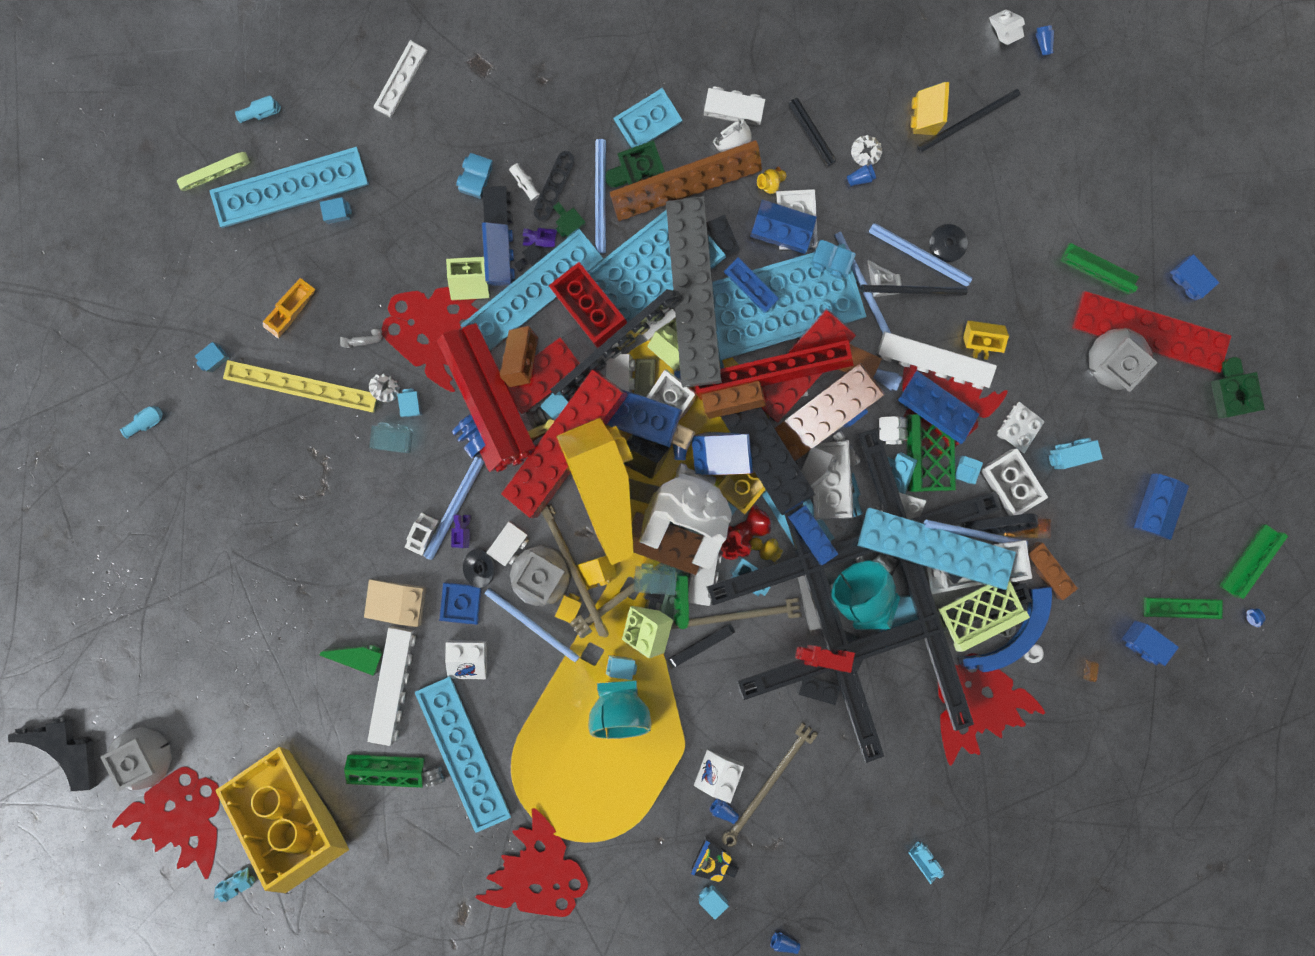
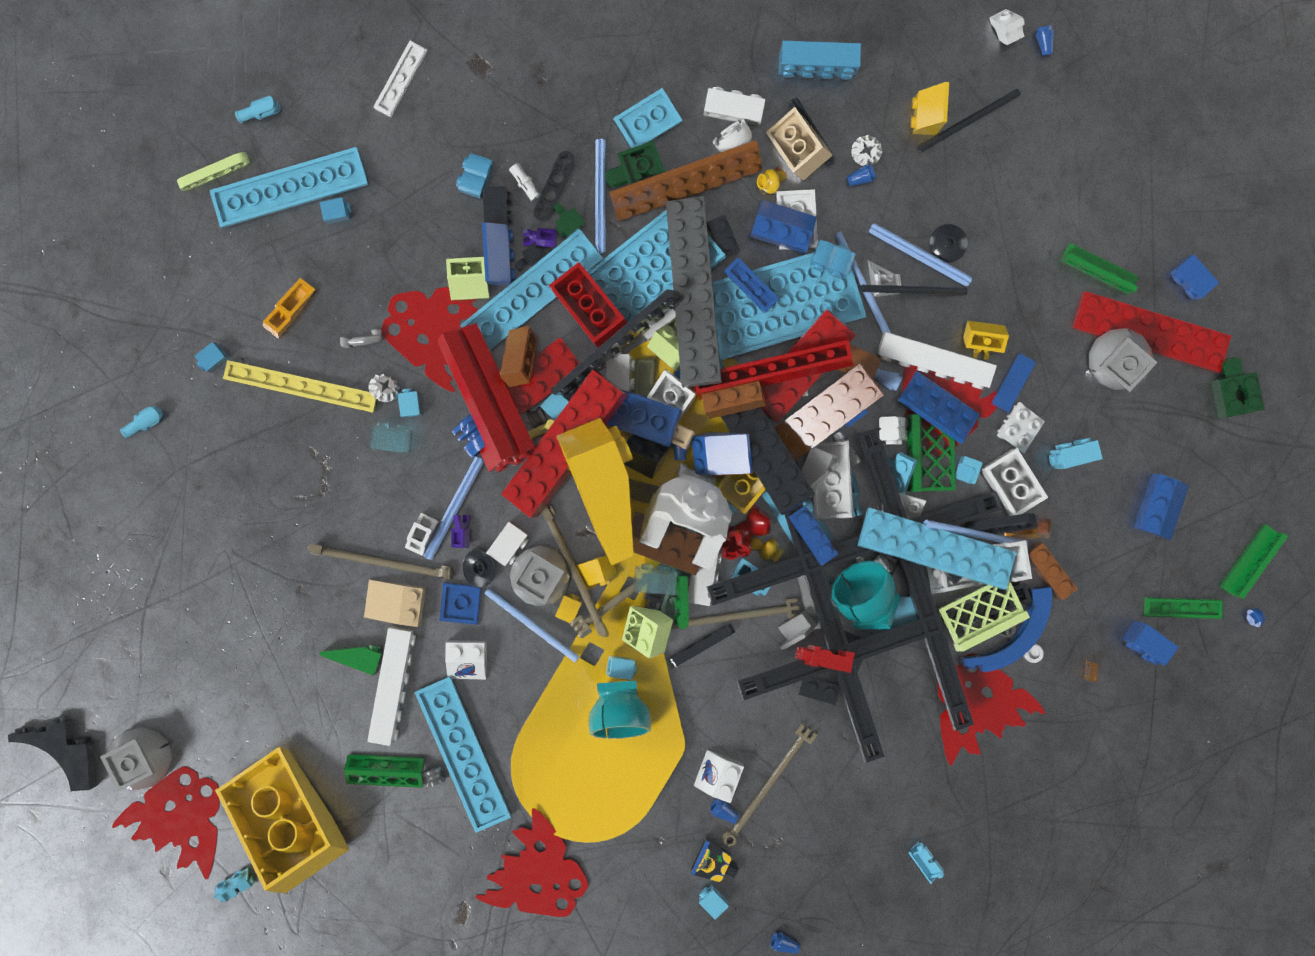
none -> dark tan hinge [308,544,454,580]
none -> tan slope [766,107,833,180]
none -> light grey panel [778,610,817,650]
none -> dark azure brick [779,41,861,80]
none -> blue tile [991,353,1036,413]

